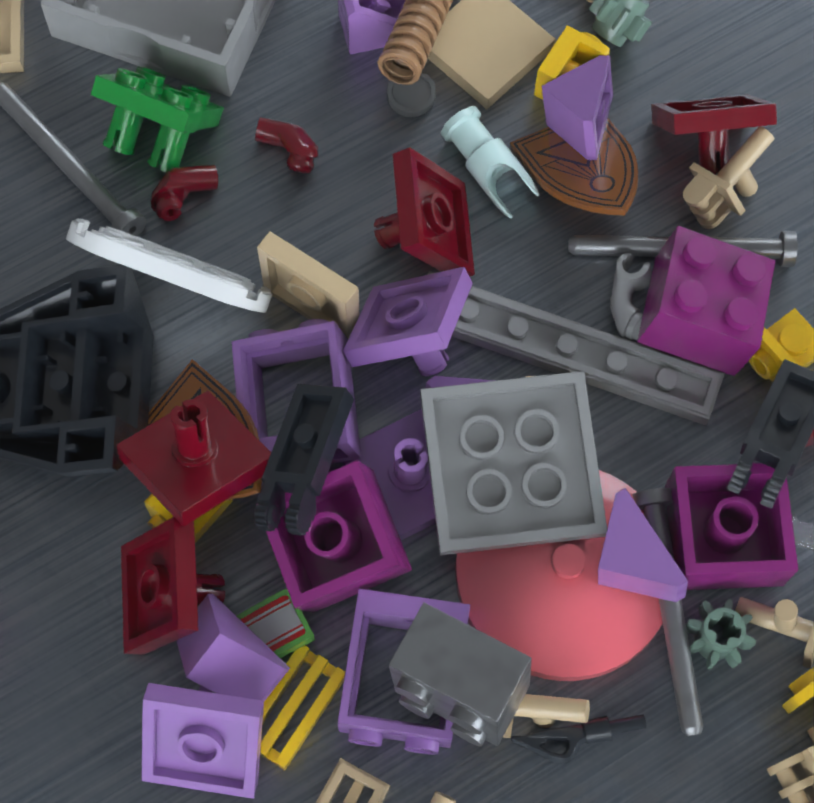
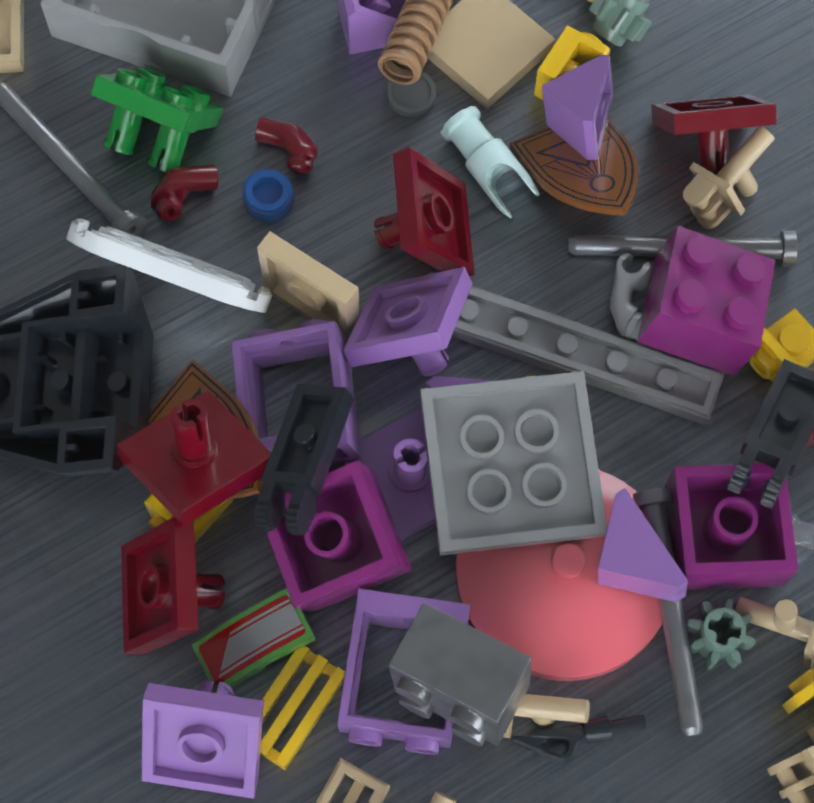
medium lavender slope [176,594,290,701] -> none
none -> blue tile [242,169,294,222]

